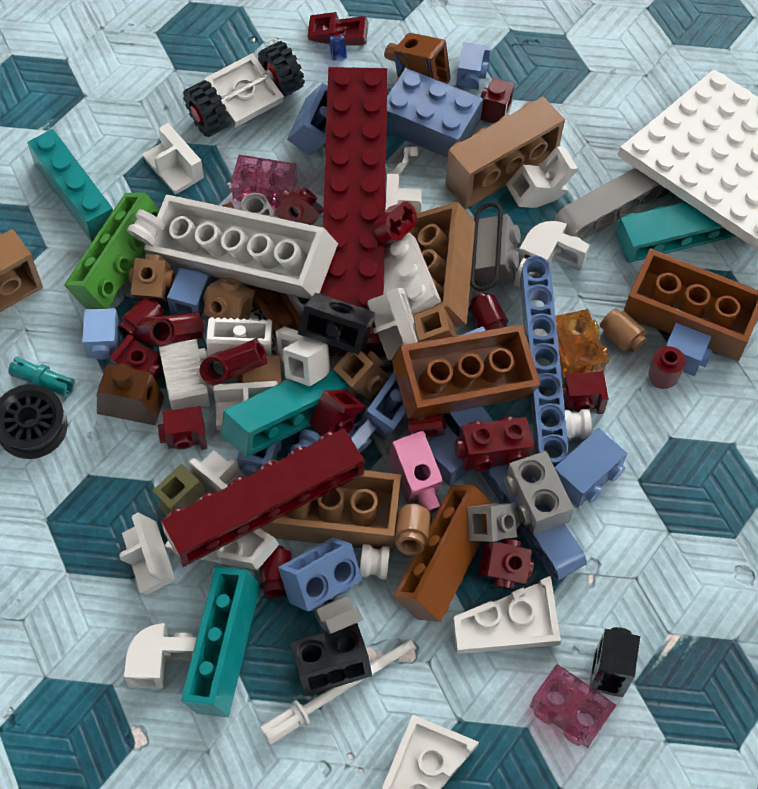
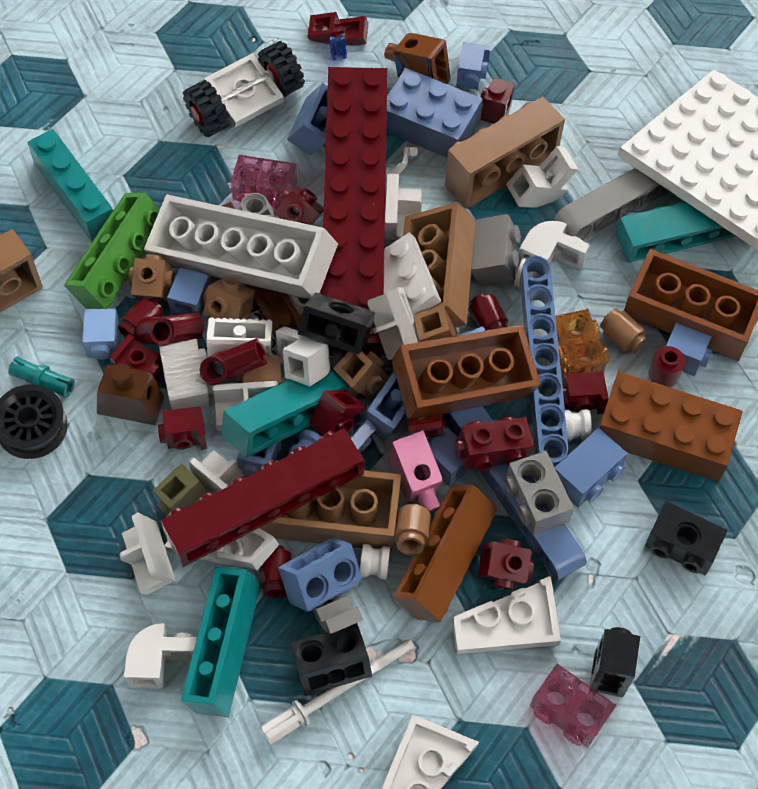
white wheel [126,209,166,247] -> none
white panel [143,123,204,194] -> none
dark red beam [374,201,417,245] -> none
light grey brick [467,503,521,542] -> none
black piece [470,202,503,292] -> none
none -> dark orange brick [599,371,743,482]
none -> black brick [644,501,728,576]

